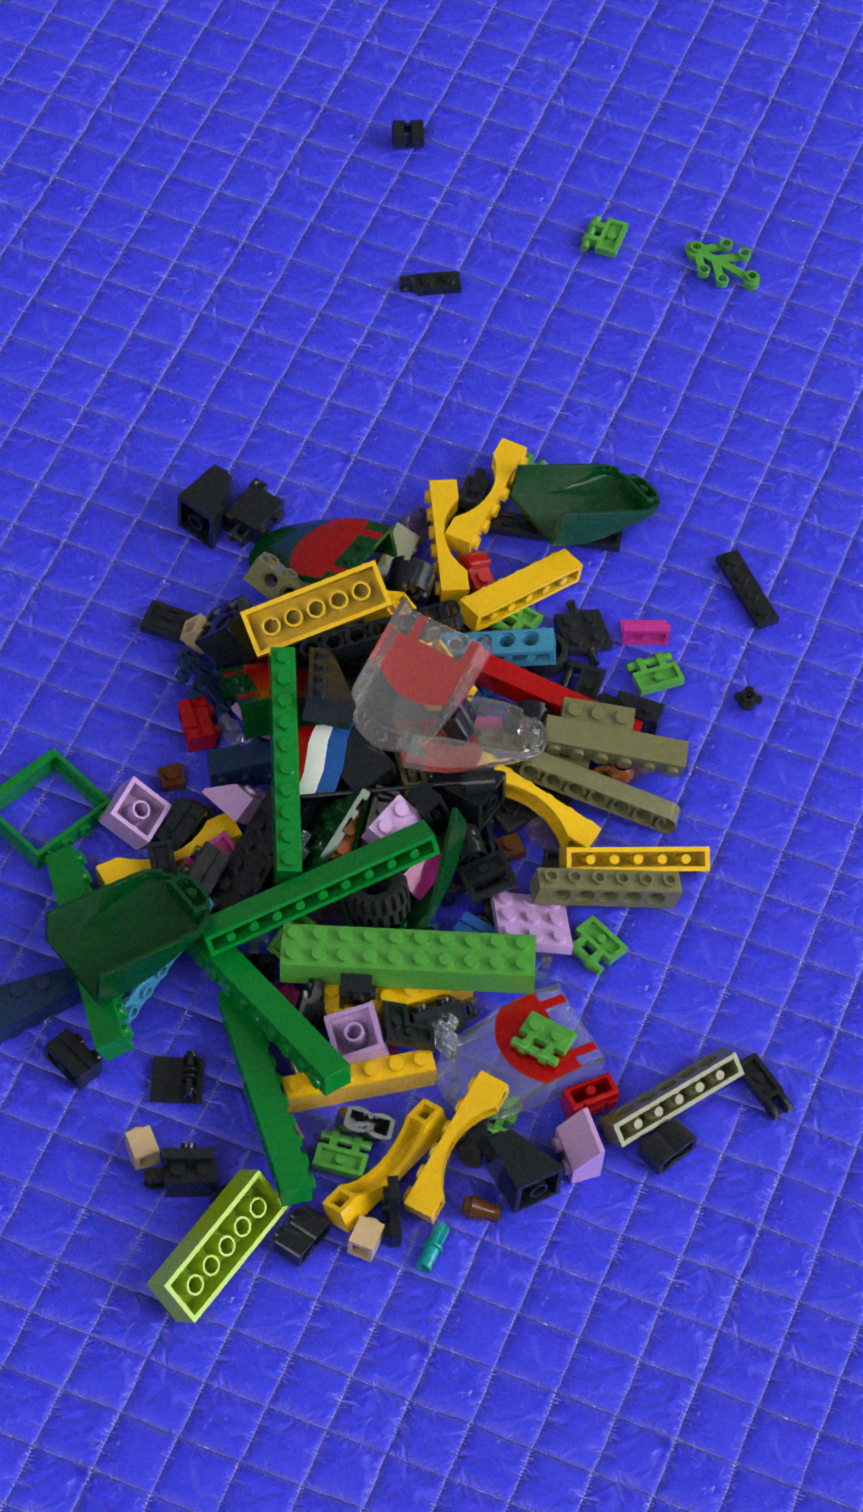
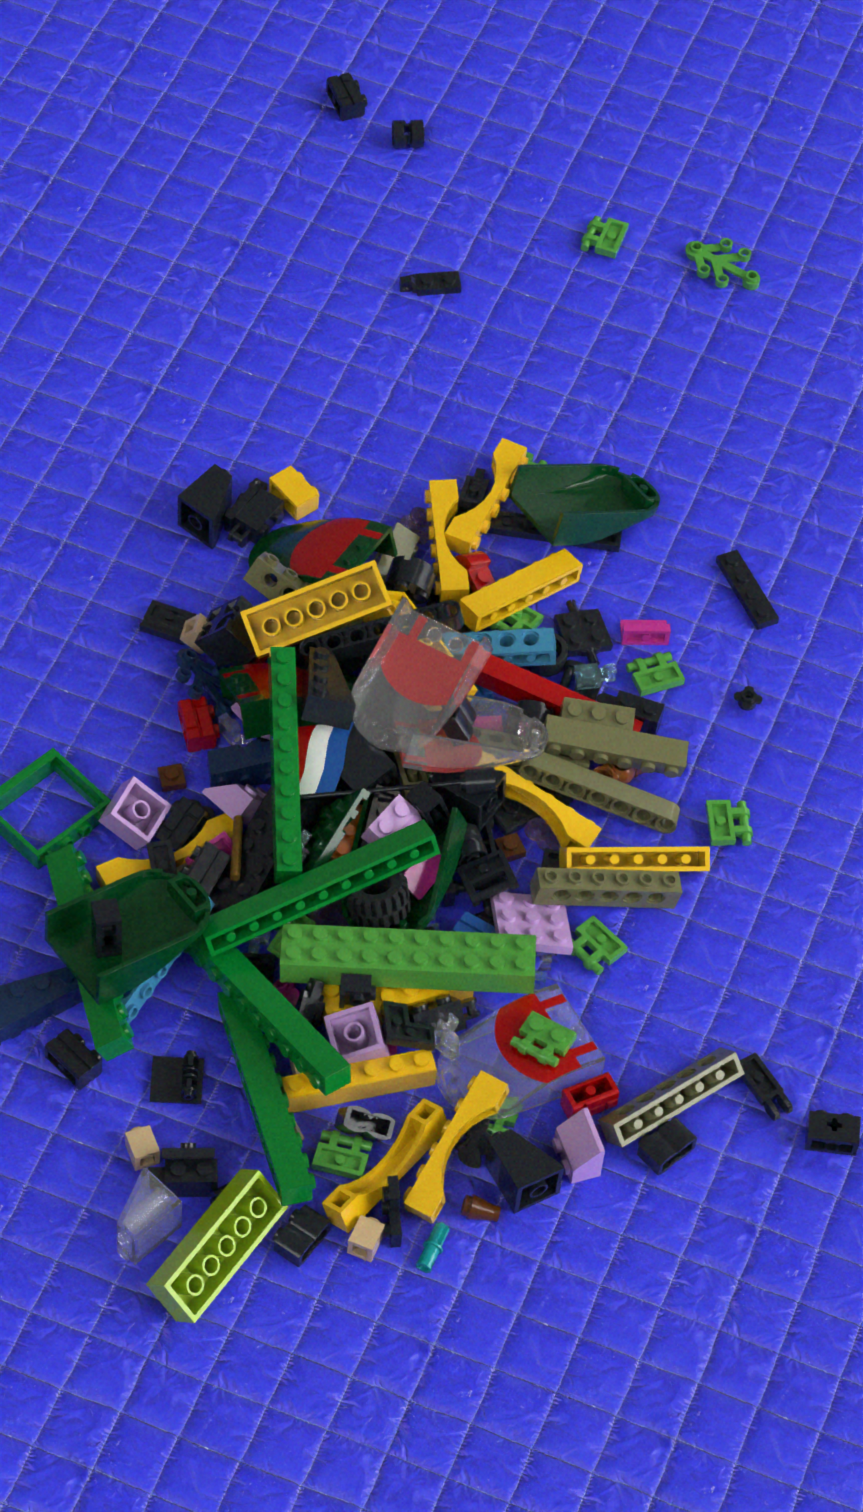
none -> black brick [91,898,122,958]
none -> clear slope [116,1167,182,1265]
none -> pearl gold bar [230,815,243,881]
none -> yellow brick [269,465,319,521]
none -> black brick [326,72,367,121]
none -> clear light blue plate [573,663,617,690]
none -> bright green plate [705,800,753,846]
none -> black brick [805,1110,861,1156]

